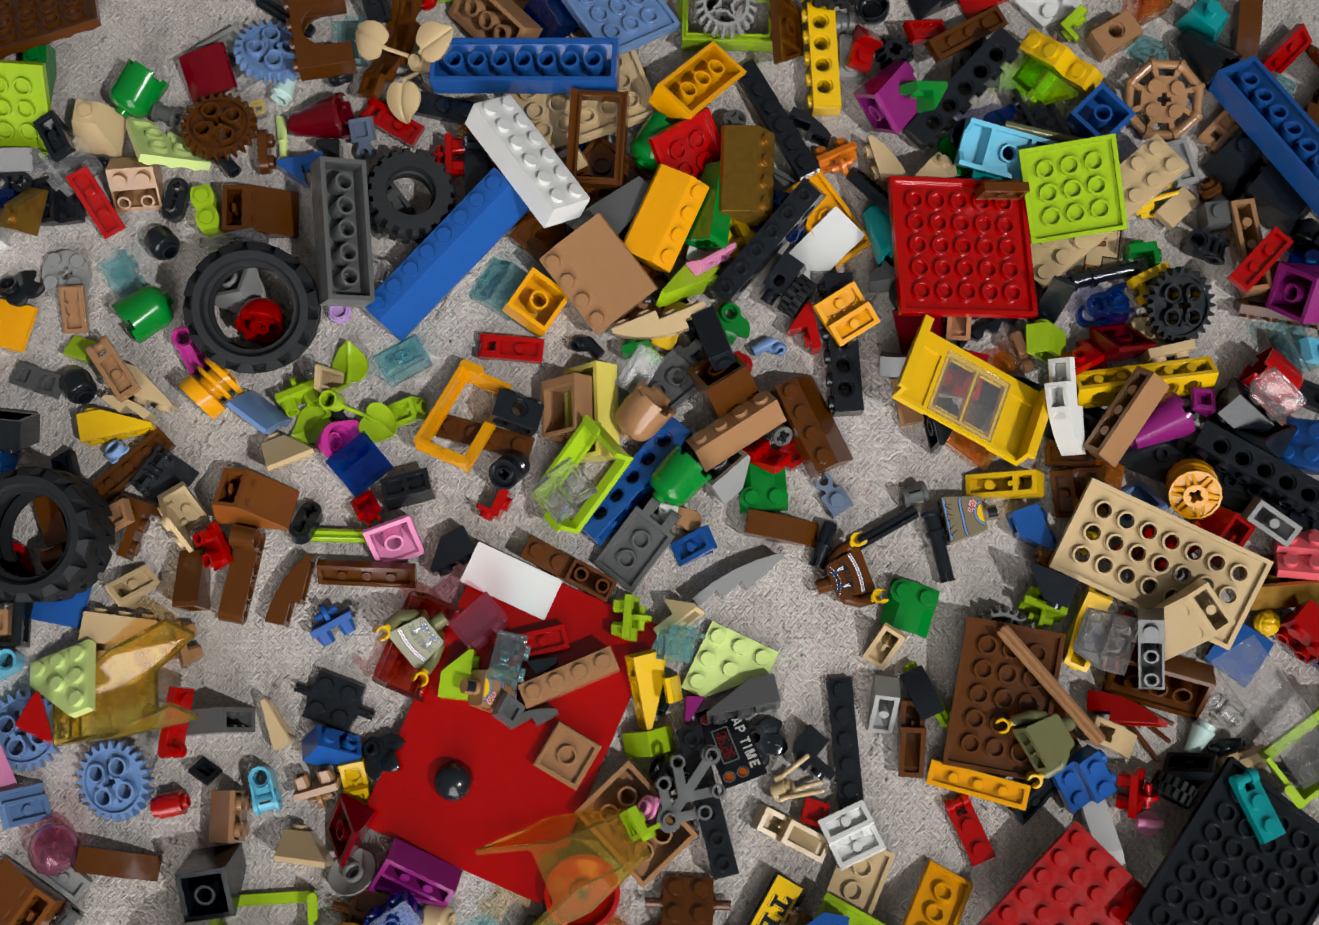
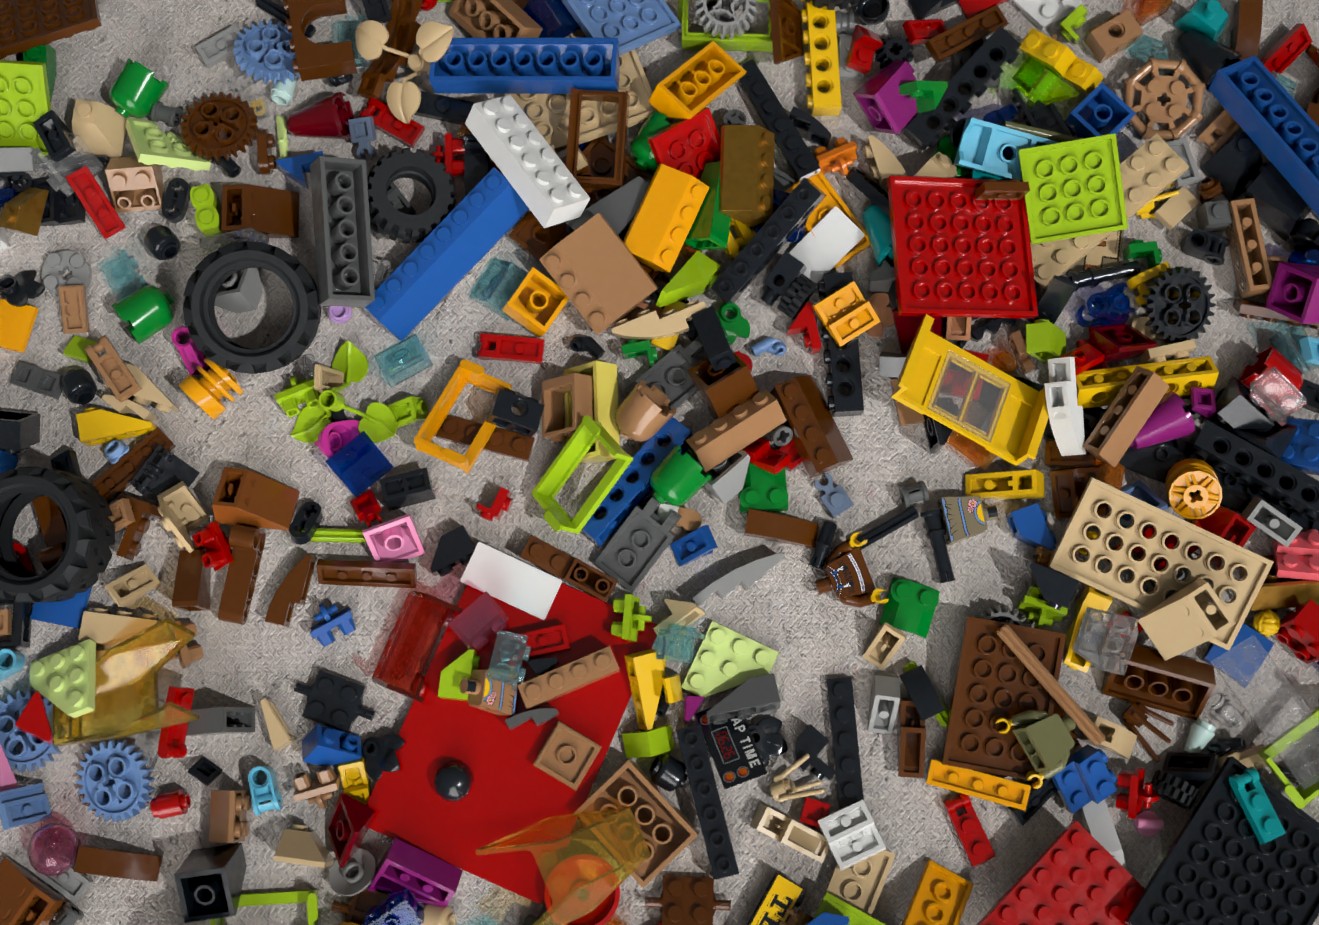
dark red slope [179,42,238,102] -> none
medium blue slope [226,391,292,434] -> none
red cylinder [235,297,285,344] -> none
tan slope [261,432,320,471] -> none
black slope [316,139,343,158] -> none
olive torso [372,609,450,687] -> none
black wheel [489,450,530,490] -> none
dark grey plate [491,693,526,728] -> none
clear slope [532,457,597,524] -> none
clear slope [615,343,665,393] -> none
lime bracket [619,805,662,842] -> none
bright pink plate [637,795,661,824] -> none
dark grey plant [655,744,726,833] -> none
bright pink slope [685,242,737,276] -> none
white sticker [686,246,705,260] -> none
red slope [1087,690,1168,728] -> none
dark grey slope [1138,608,1165,690] -> none
red plate [1227,226,1294,294] -> none
none -> nougat plate [865,292,895,338]

